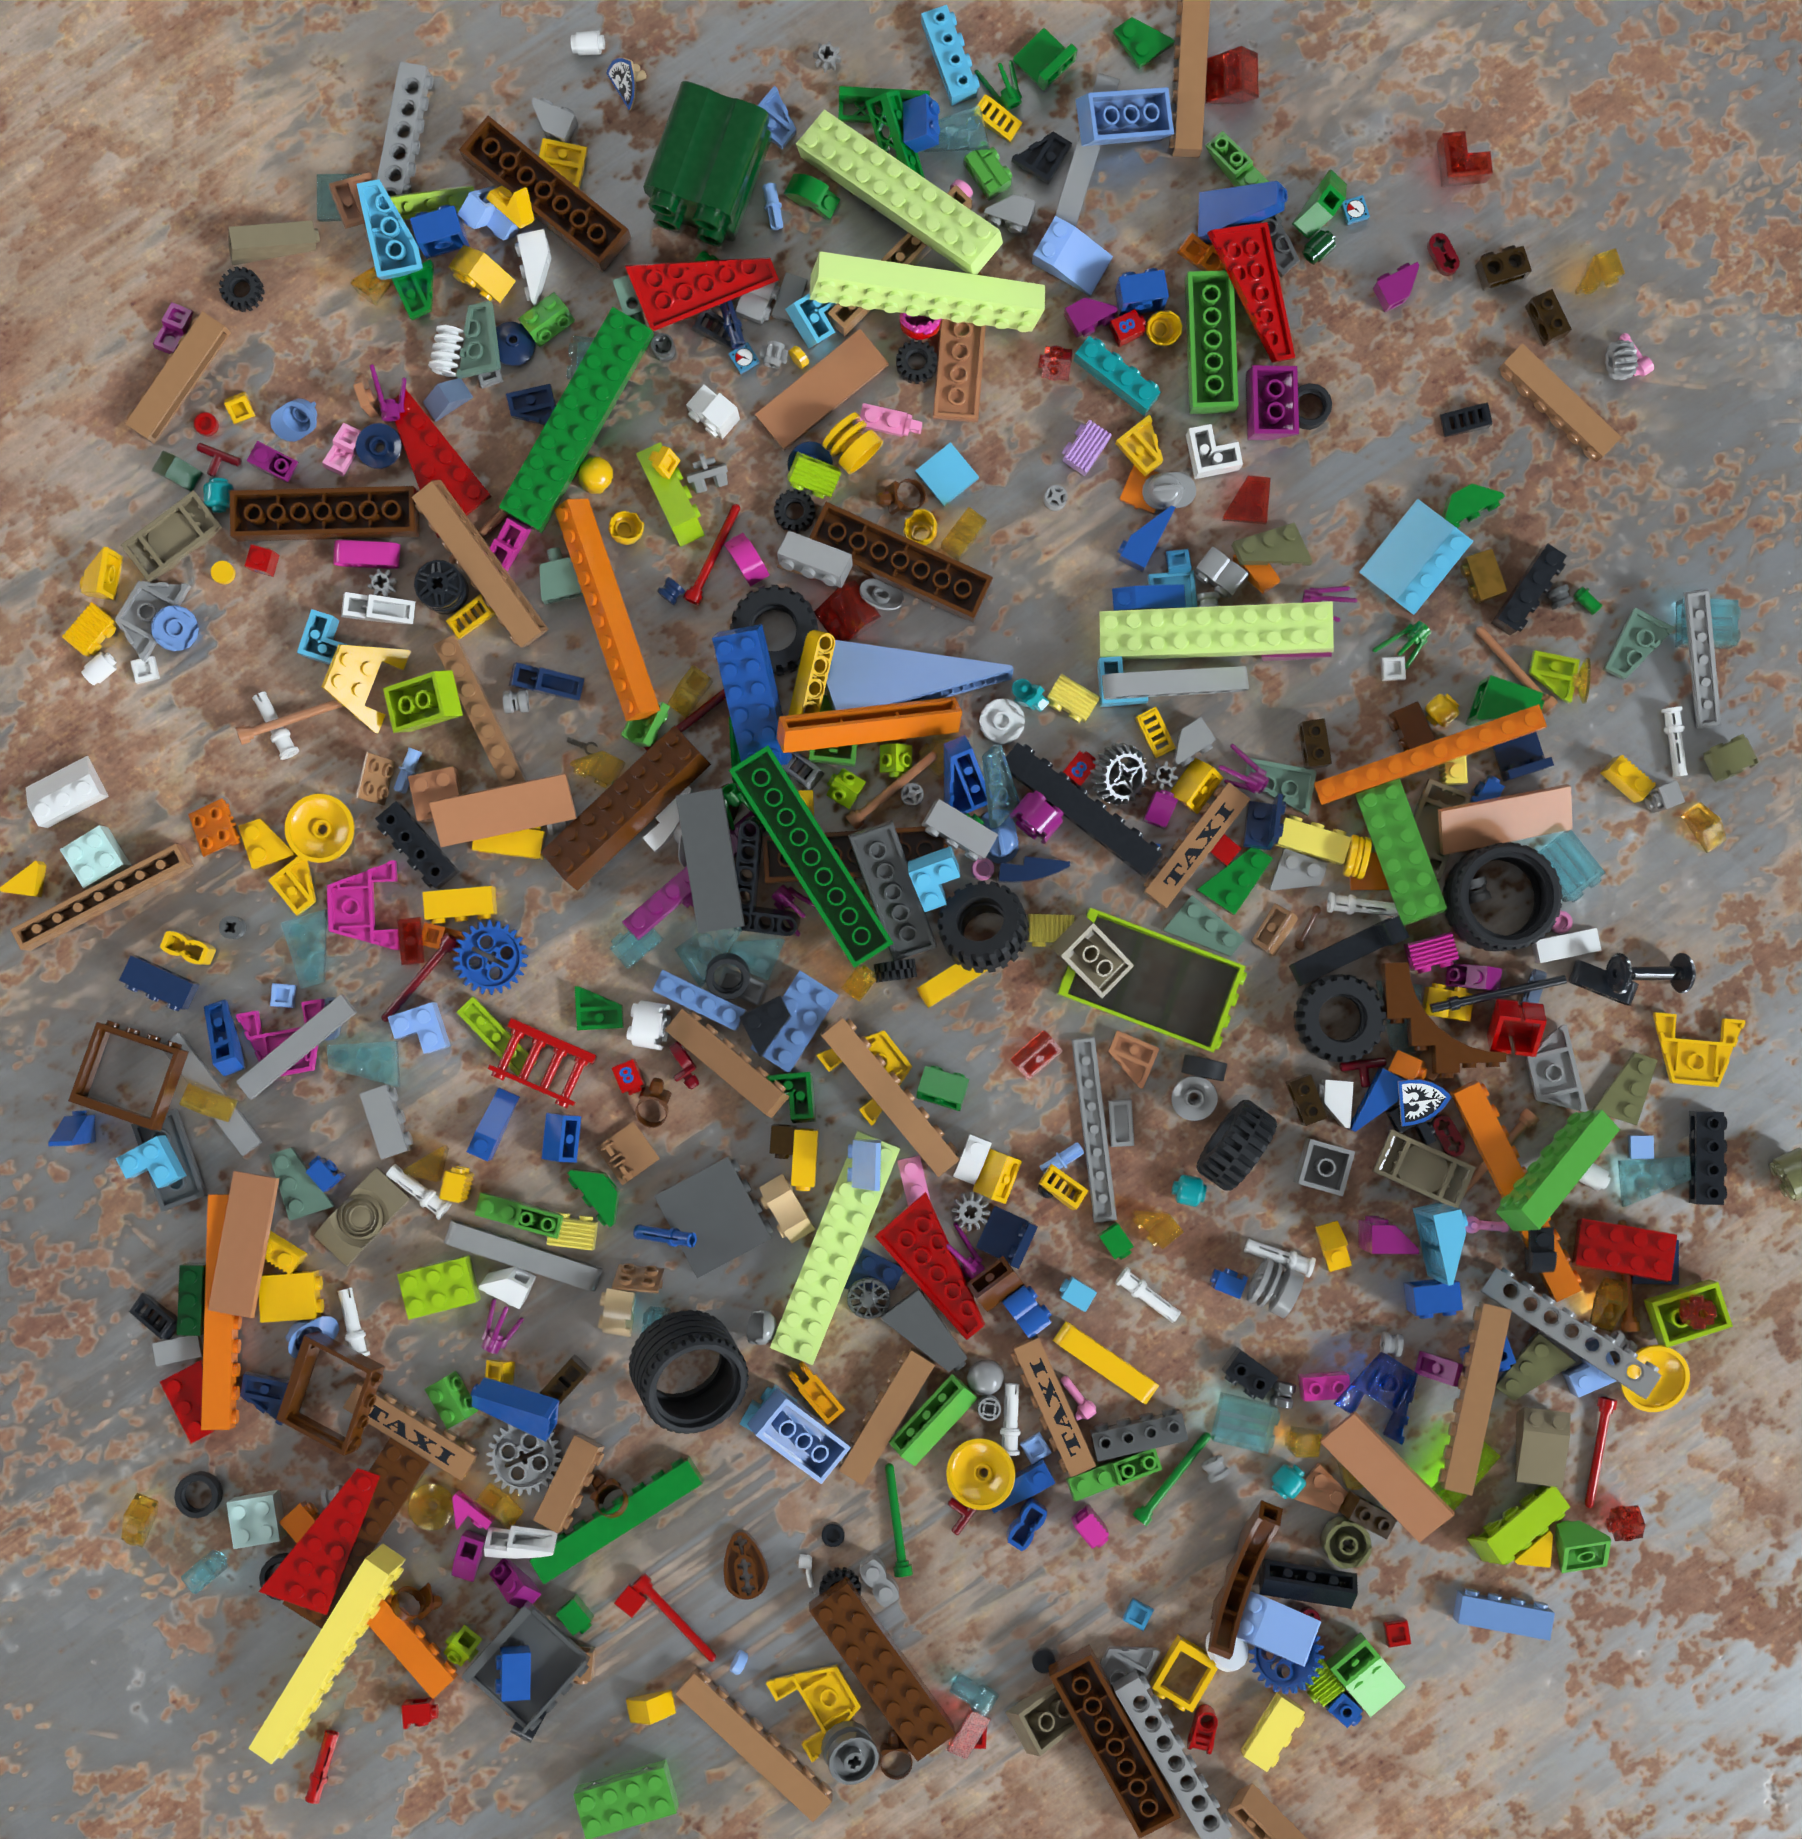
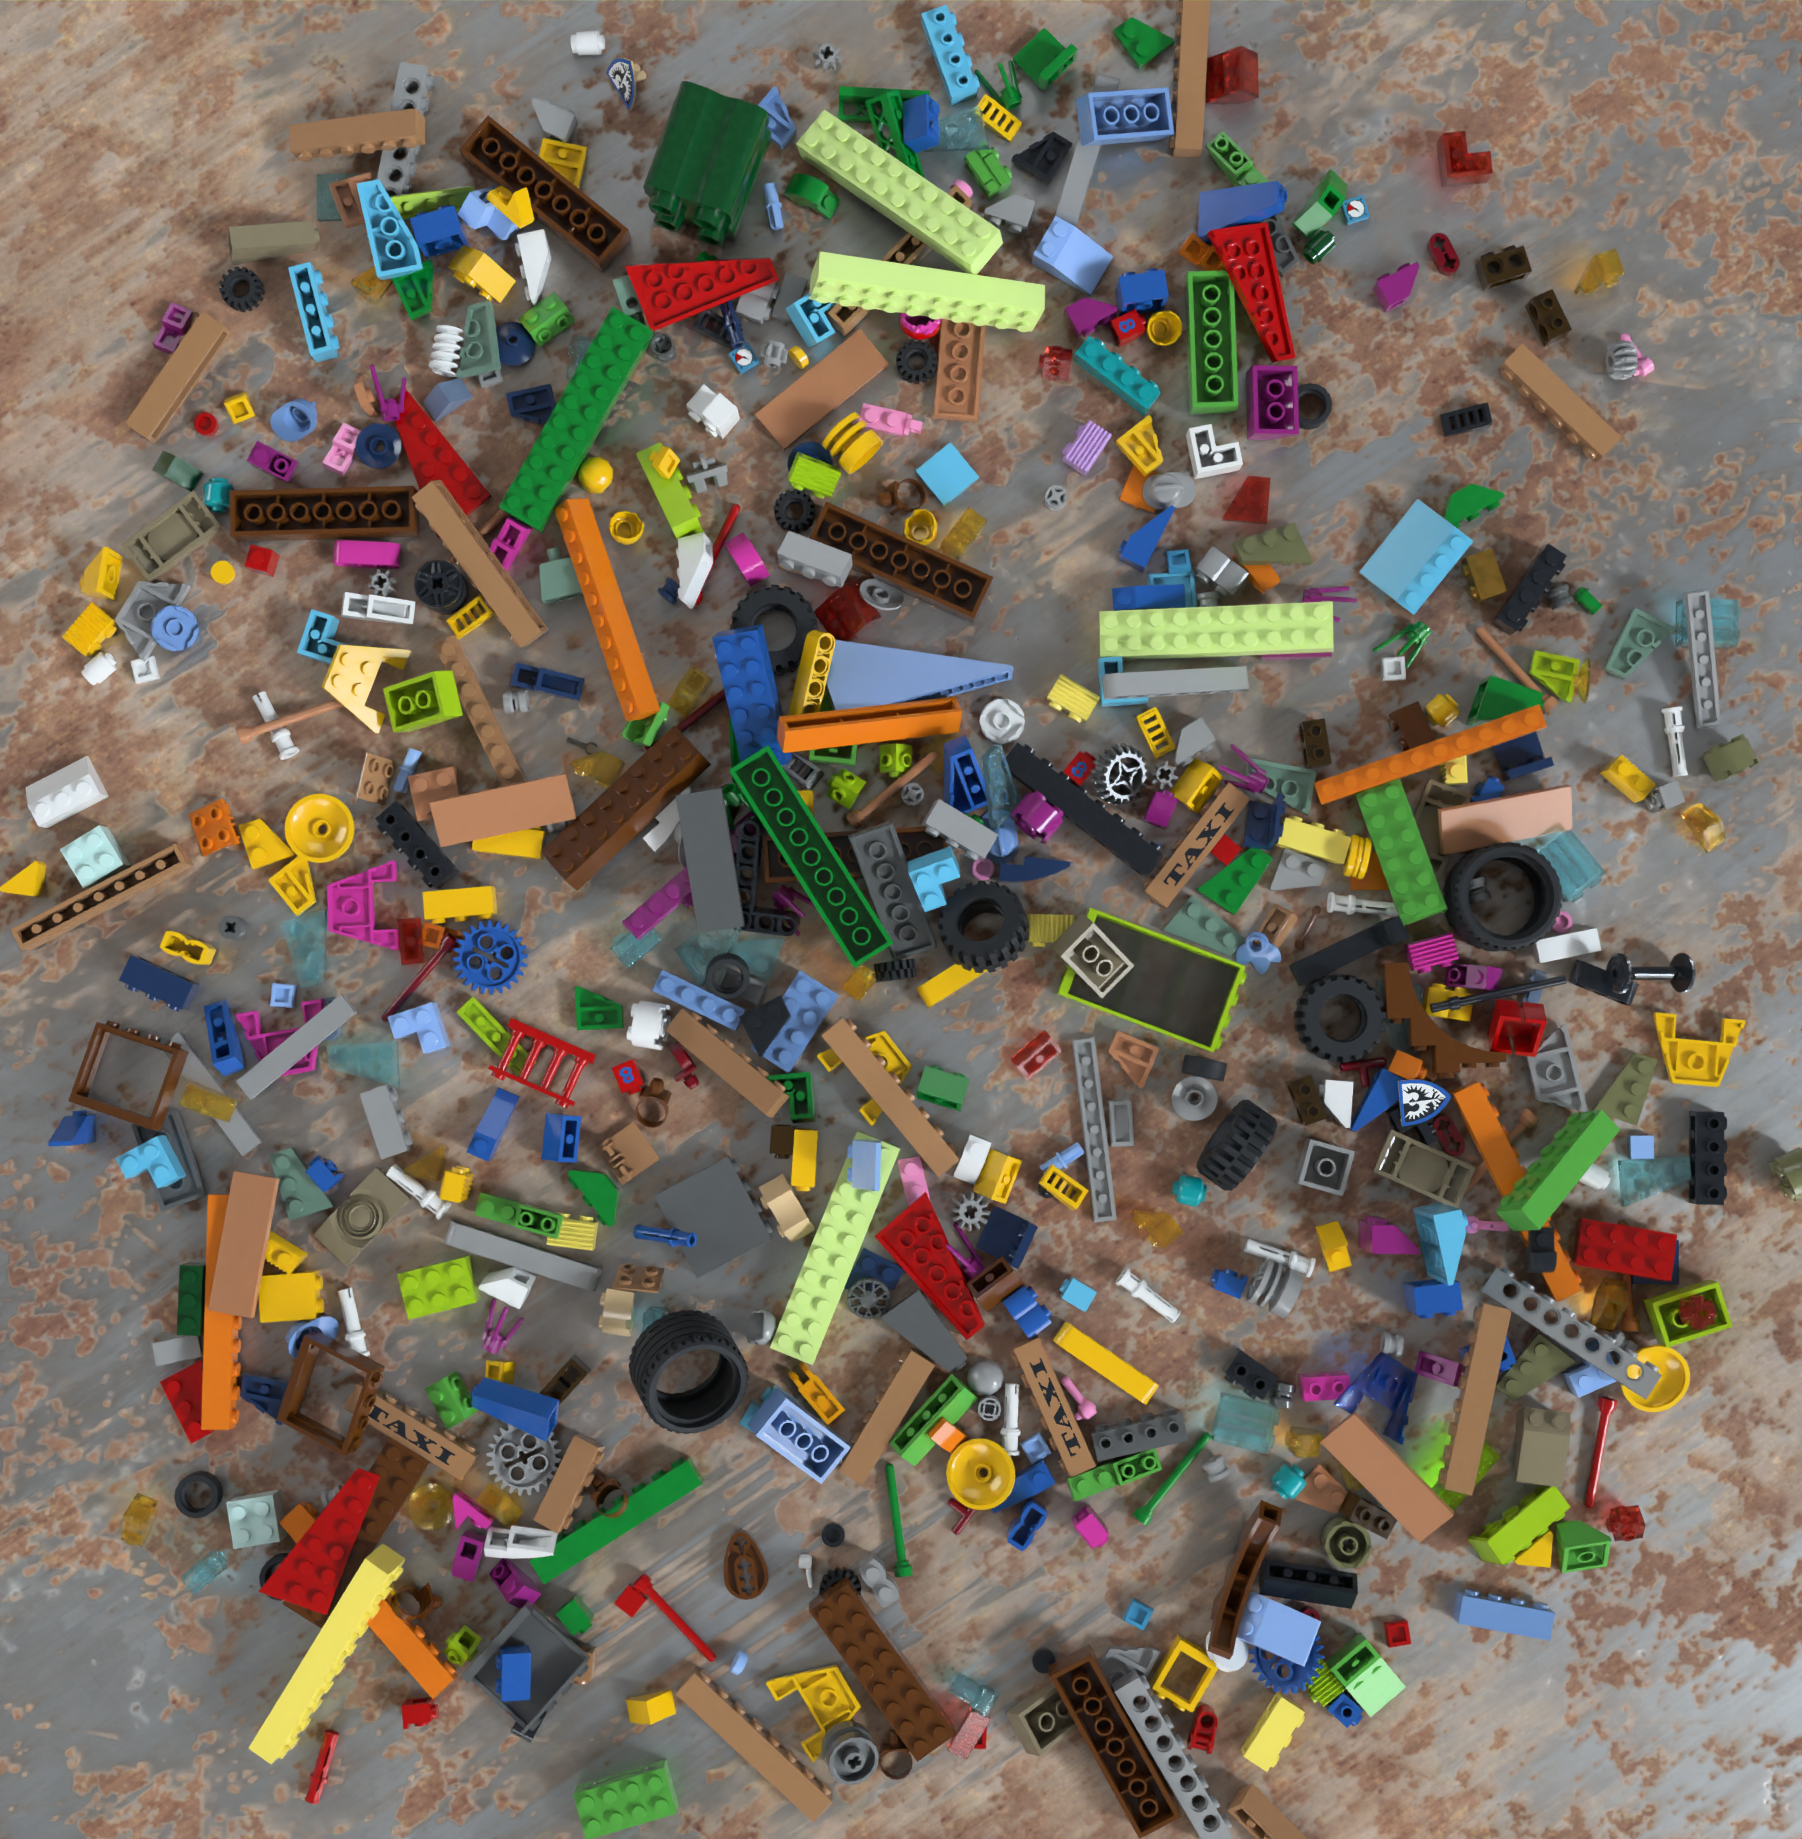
black slope [129,1293,177,1340] -> none
dark red piece [196,443,242,477] -> none
teal hips [1012,678,1049,712] -> none
green brick [1098,1222,1134,1260] -> none
none -> medium azure brick [288,262,340,362]
none -> medium nougat brick [289,108,425,161]
none -> white slope [676,532,713,609]
none -> orange slope [927,1417,969,1454]
none -> medium blue plate [1236,932,1281,974]

